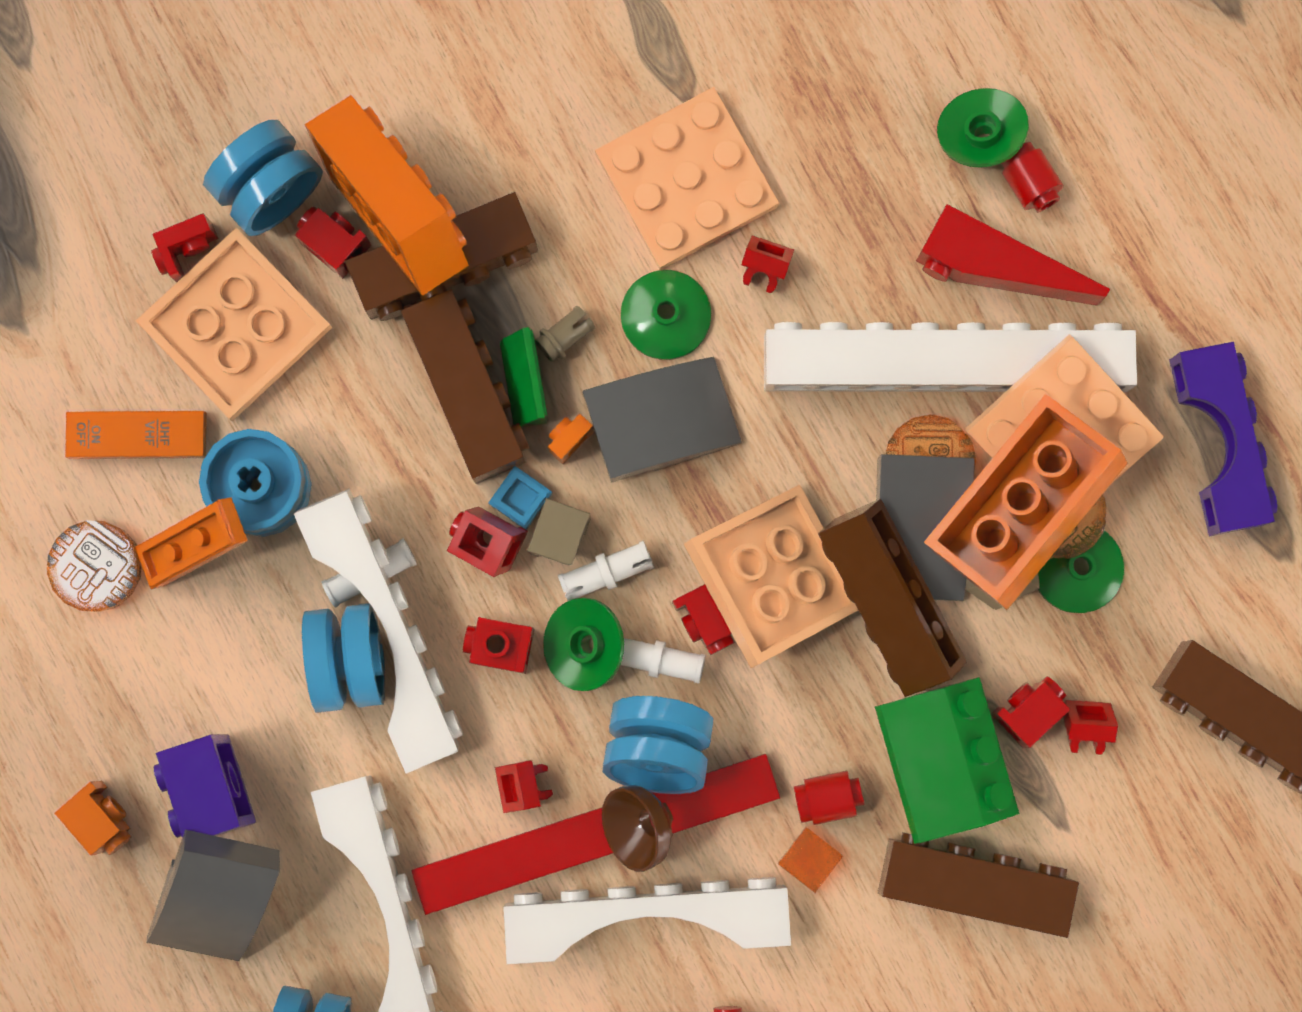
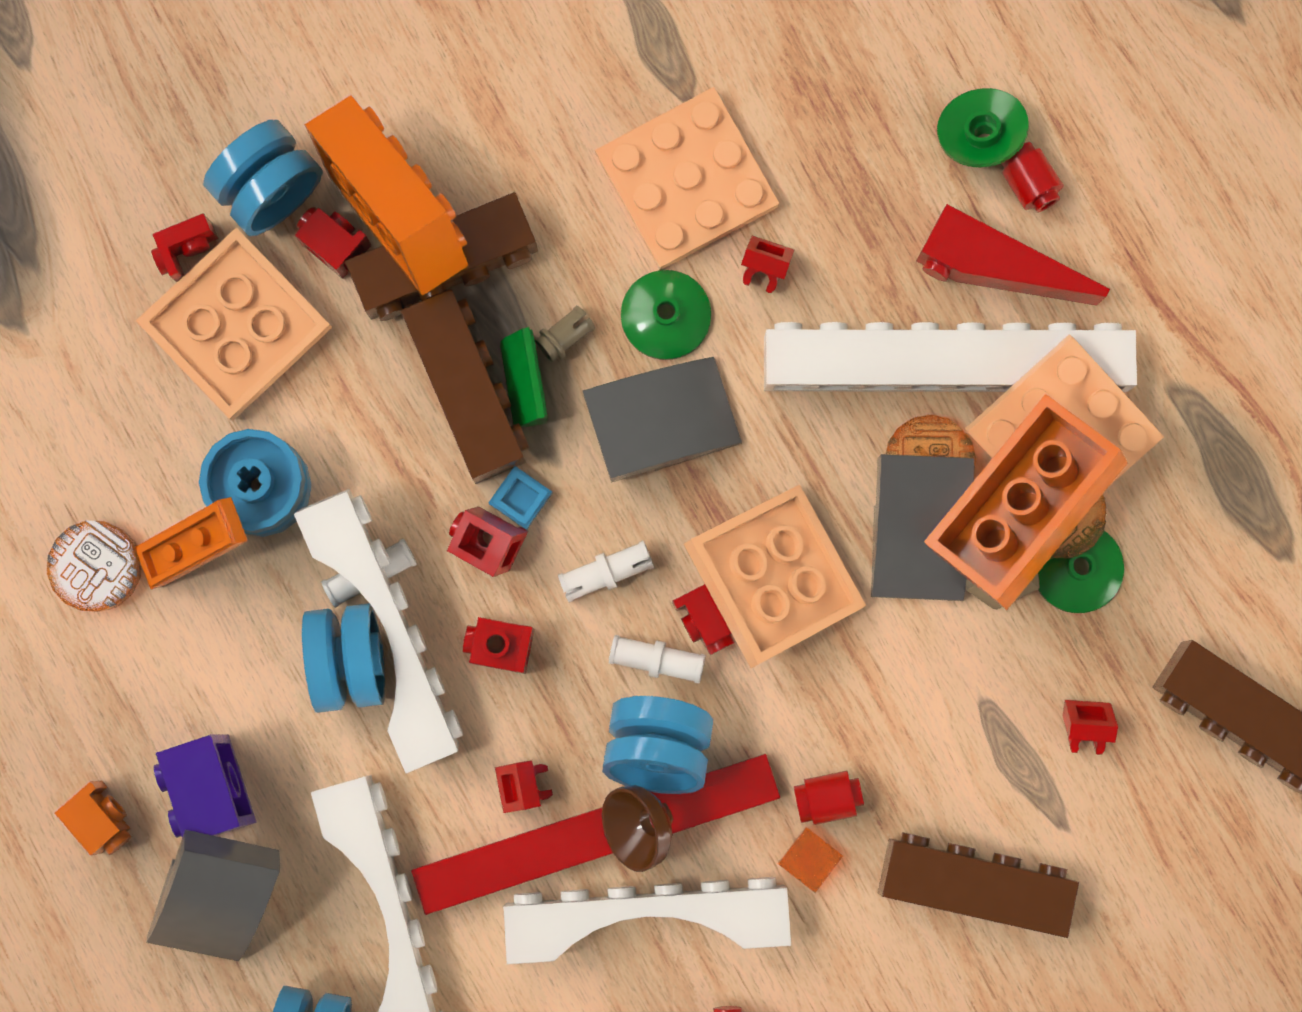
orange tile [65,411,207,459] -> none
dark tan panel [527,498,591,565] -> none
green dish [543,598,624,691] -> none
orange plate [548,413,594,464] -> none
reddish brown brick [818,498,967,697] -> none
green slope [875,677,1020,844] -> none
red brick [991,676,1070,748] -> none
dark purple arch [1169,342,1277,537] -> none

